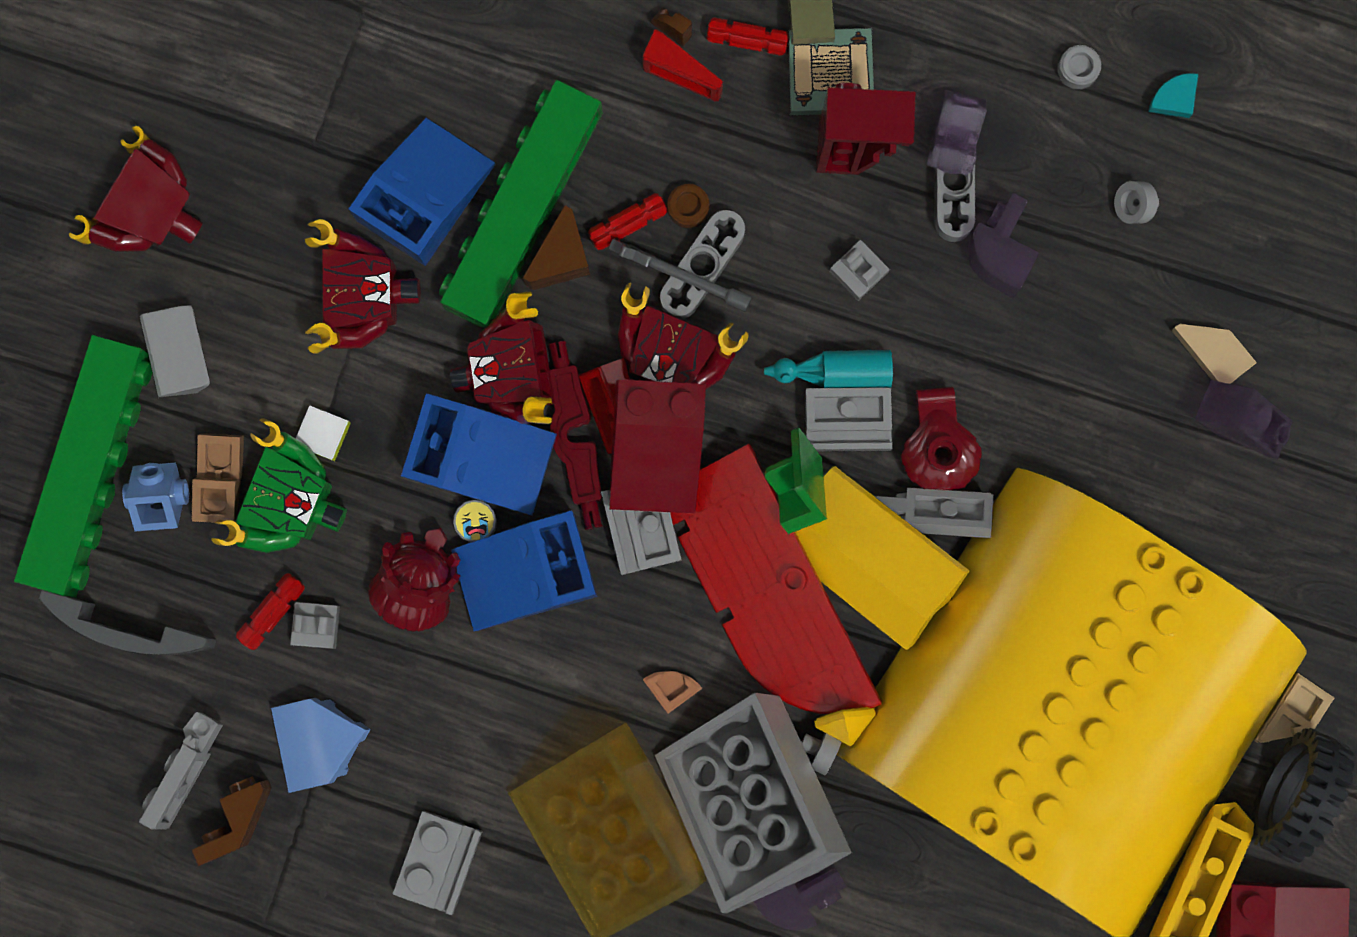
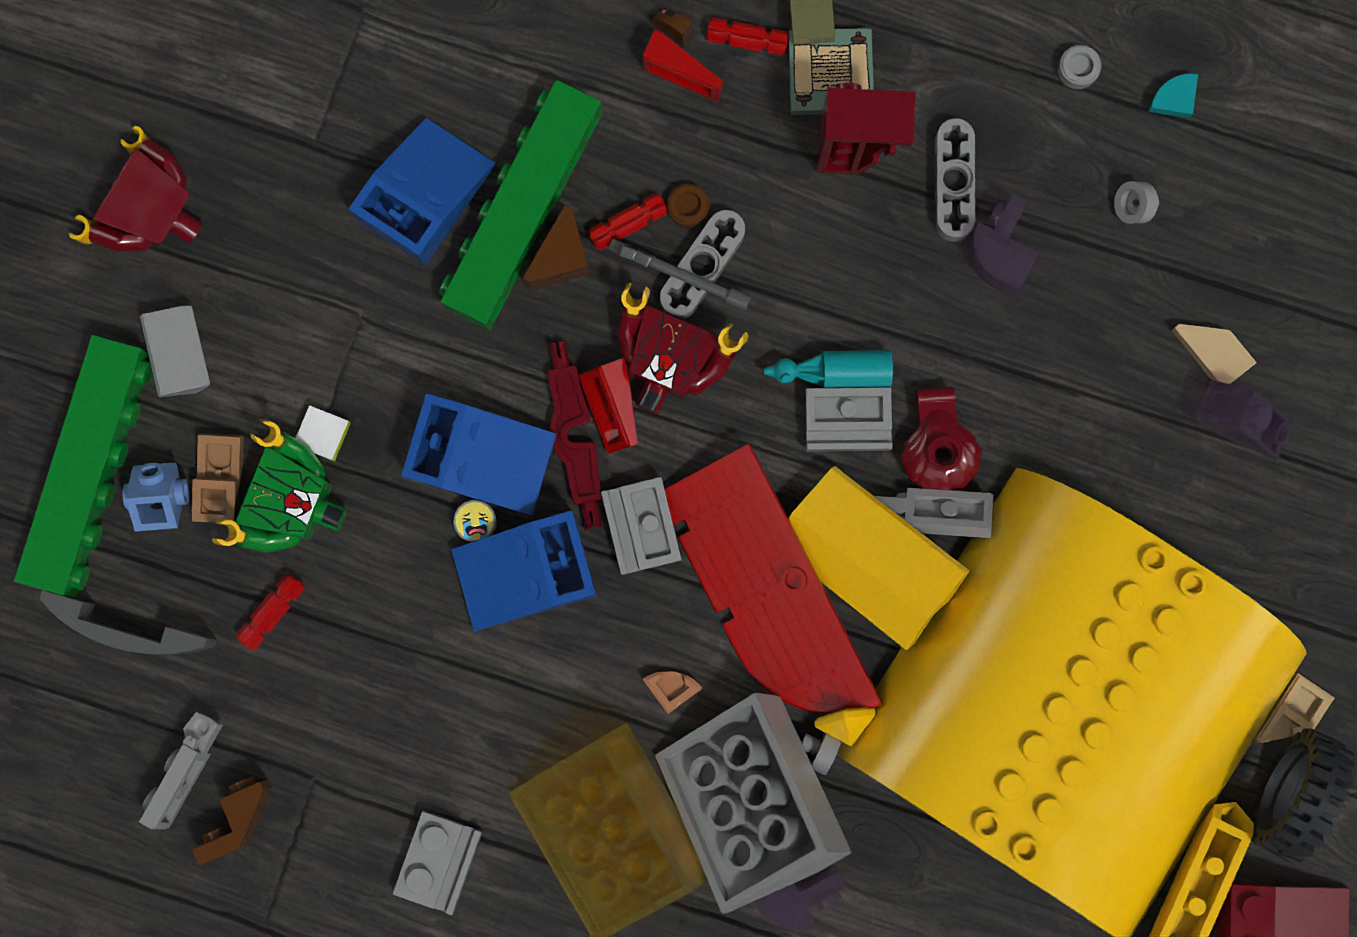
medium blue slope [271,698,371,793] -> none
light grey tile [290,602,340,649] -> none
dark red torso [305,219,421,354] -> none
dark red hair [368,527,461,632] -> none
dark red torso [450,292,555,424] -> none
dark red slope [609,379,706,513] -> none
green panel [765,428,827,534] -> none
light grey tile [829,240,890,301] -> none
clear purple brick [927,90,986,176] -> none

